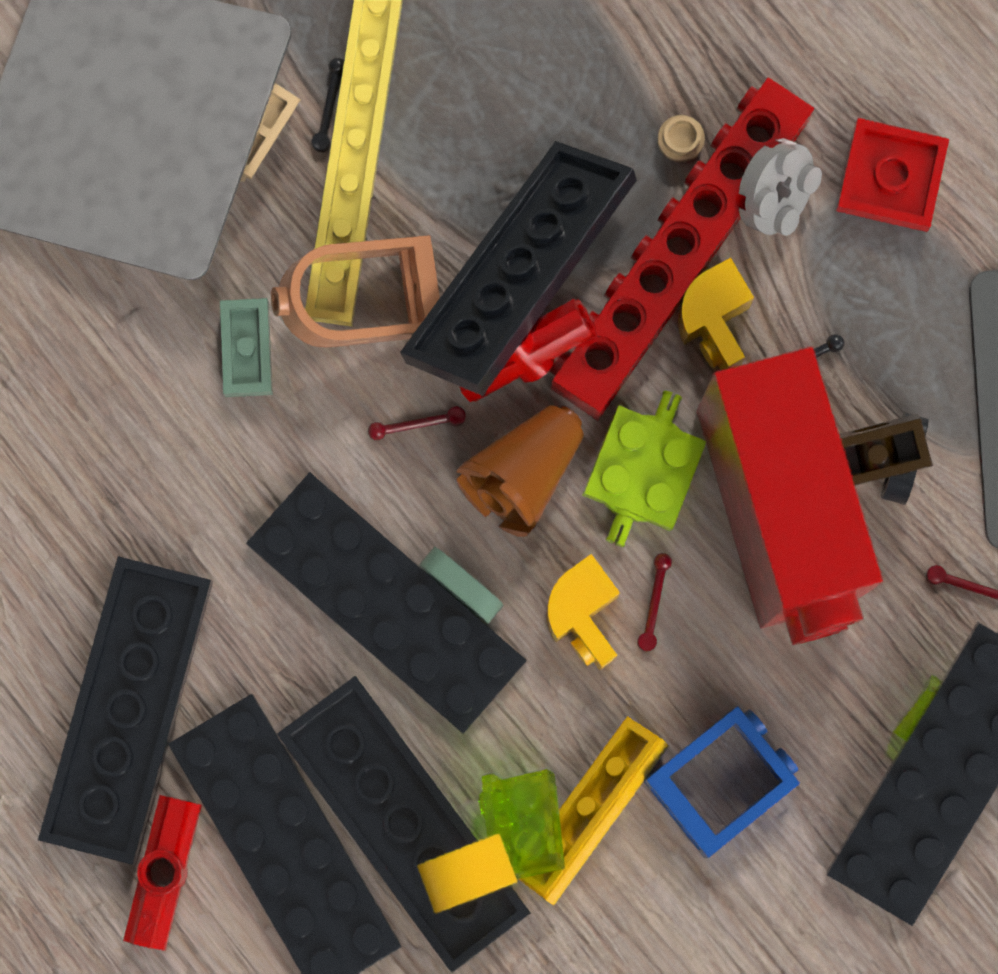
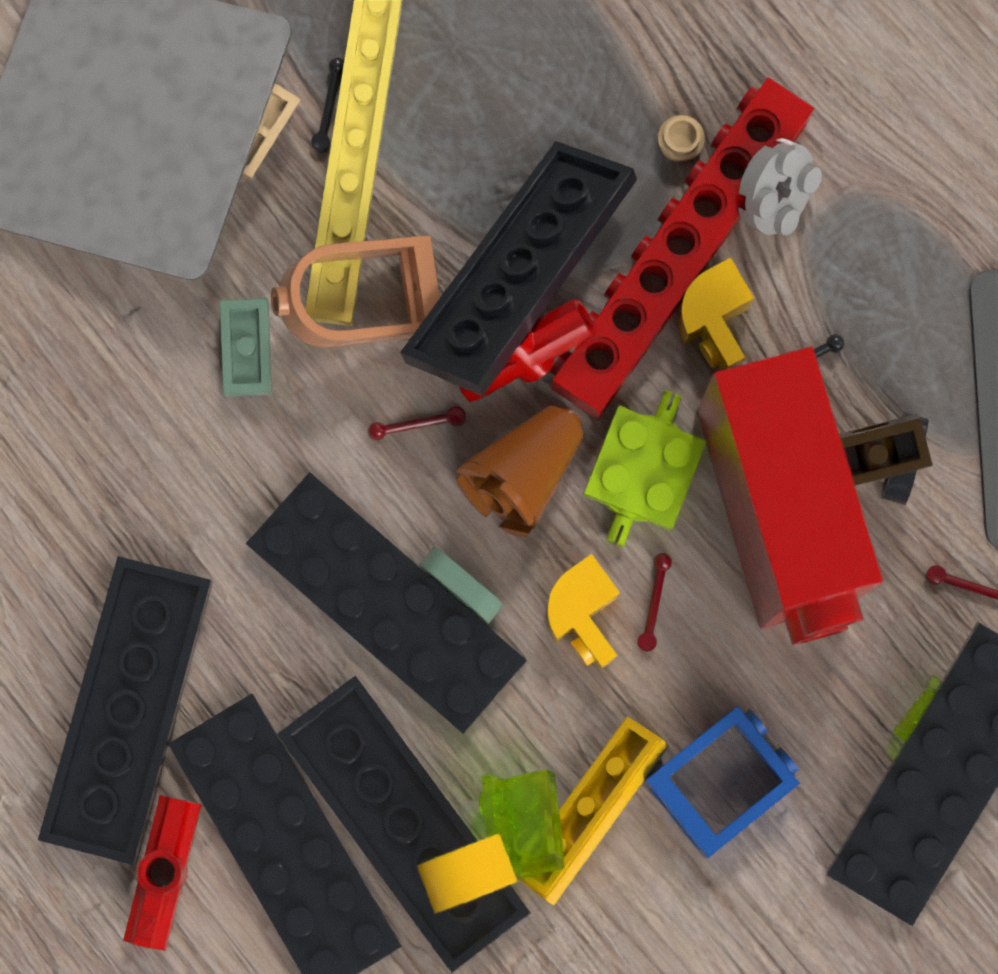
red plate [836,118,949,232] -> none

